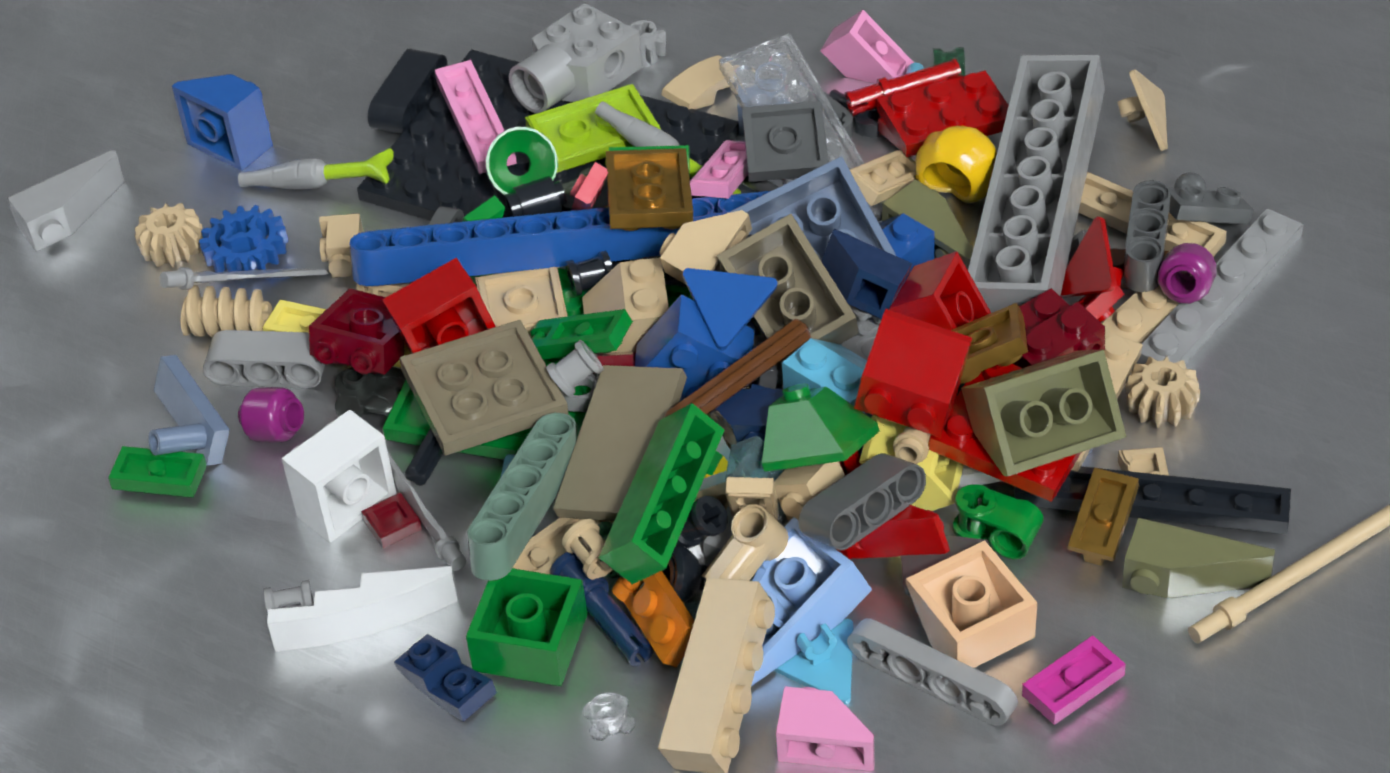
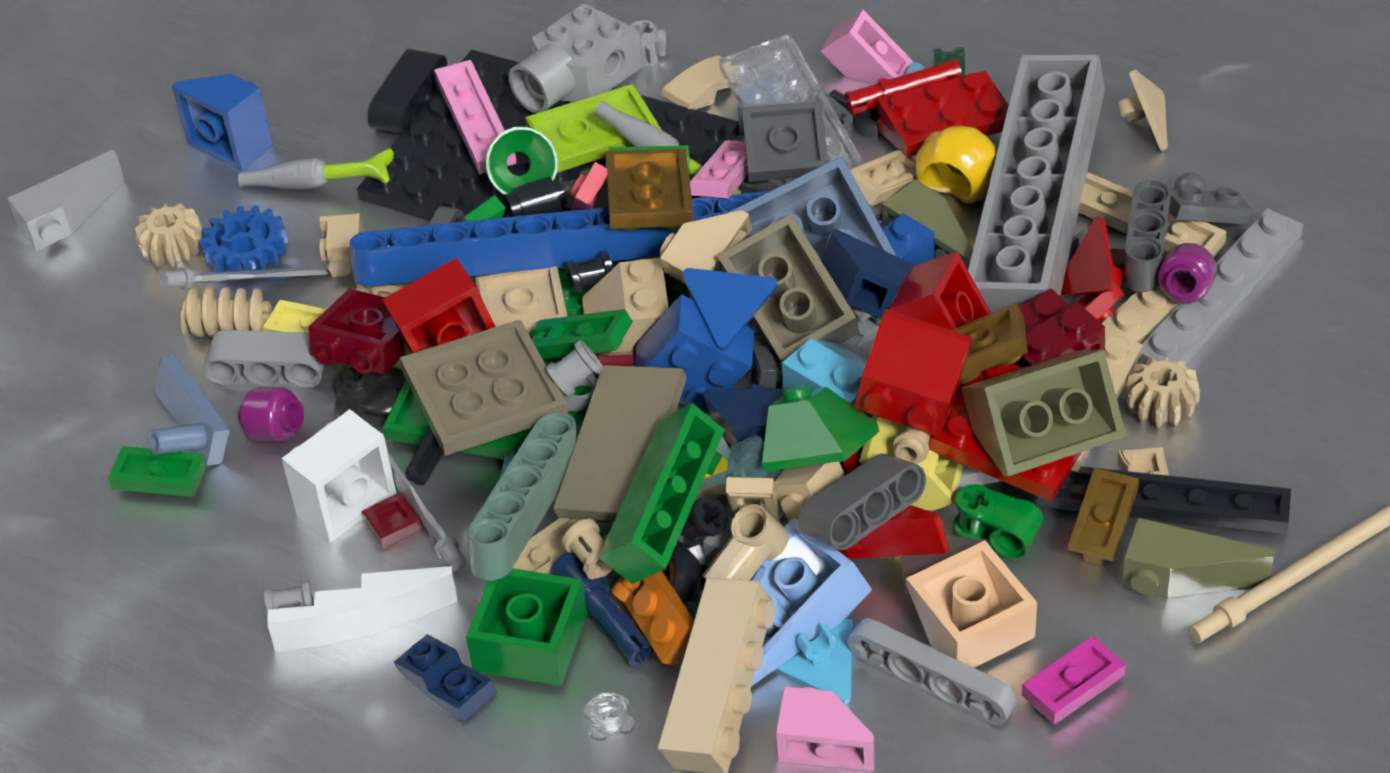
reddish brown axle [664,319,811,417] -> none

